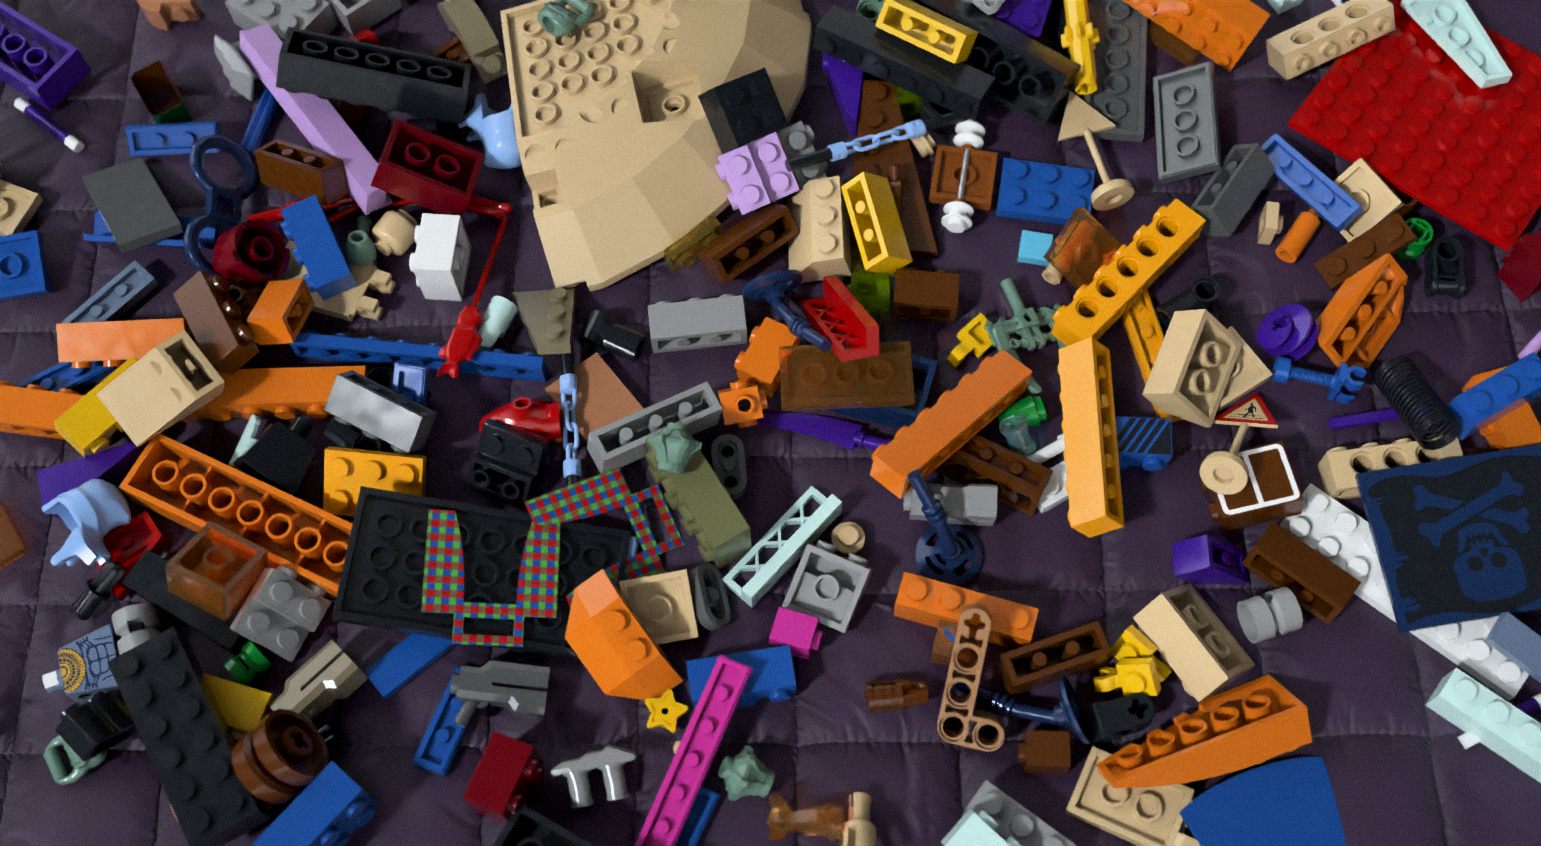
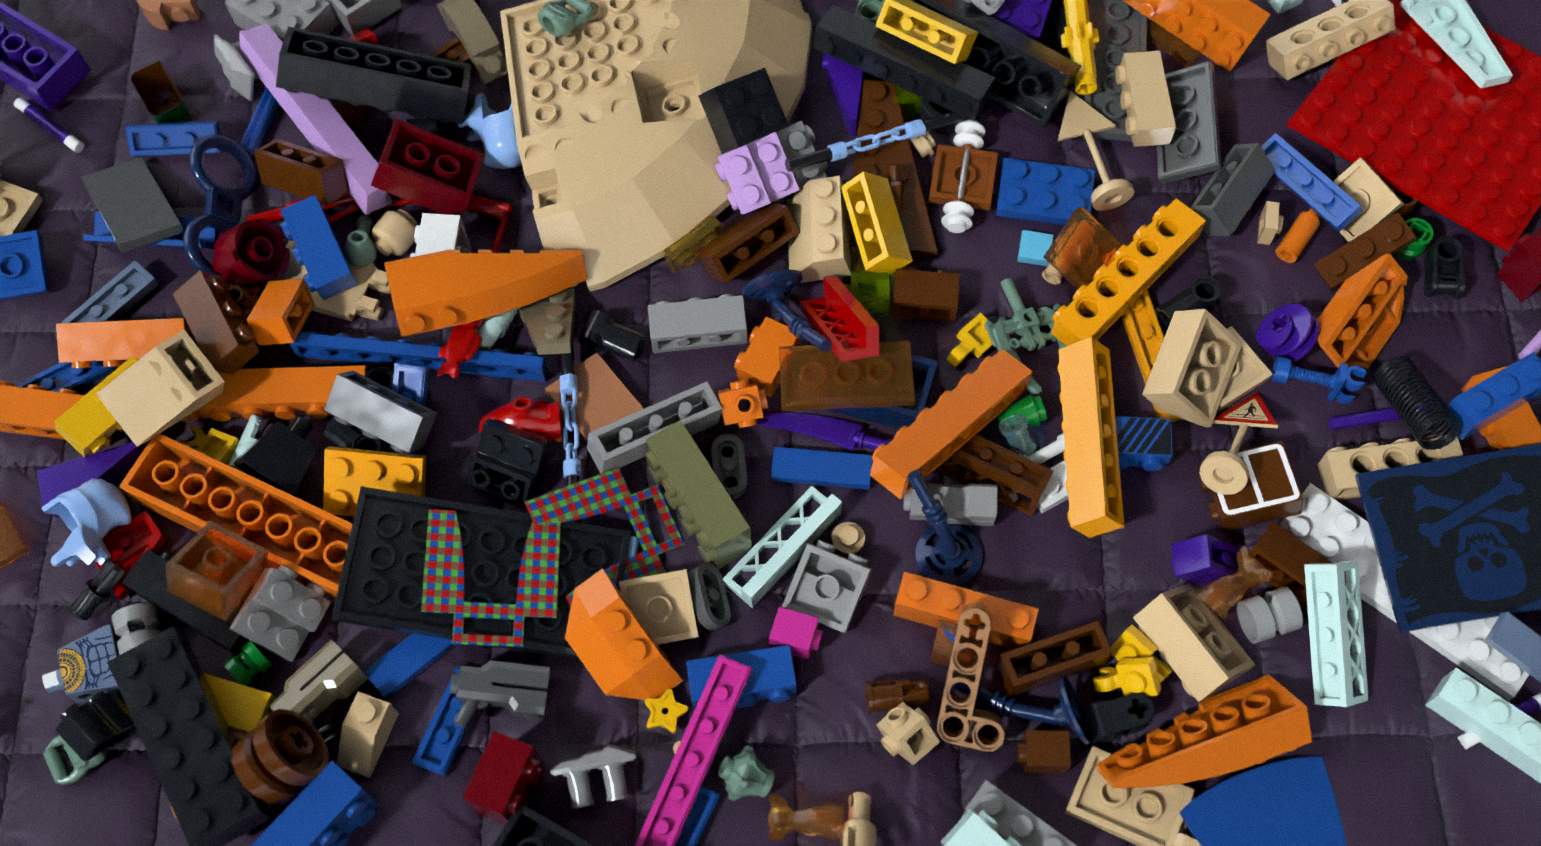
sand green rock [648,422,702,474] -> none
none -> yellow plate [179,426,239,465]
none -> tan slope [337,692,399,779]
none -> orange wedge [384,249,587,337]
none -> blue tile [771,447,872,490]
none -> tan brick [876,702,939,765]
none -> tan brick [1115,51,1176,147]
none -> clear orange animal [1194,546,1274,620]
none -> light aqua fence [1304,561,1368,707]

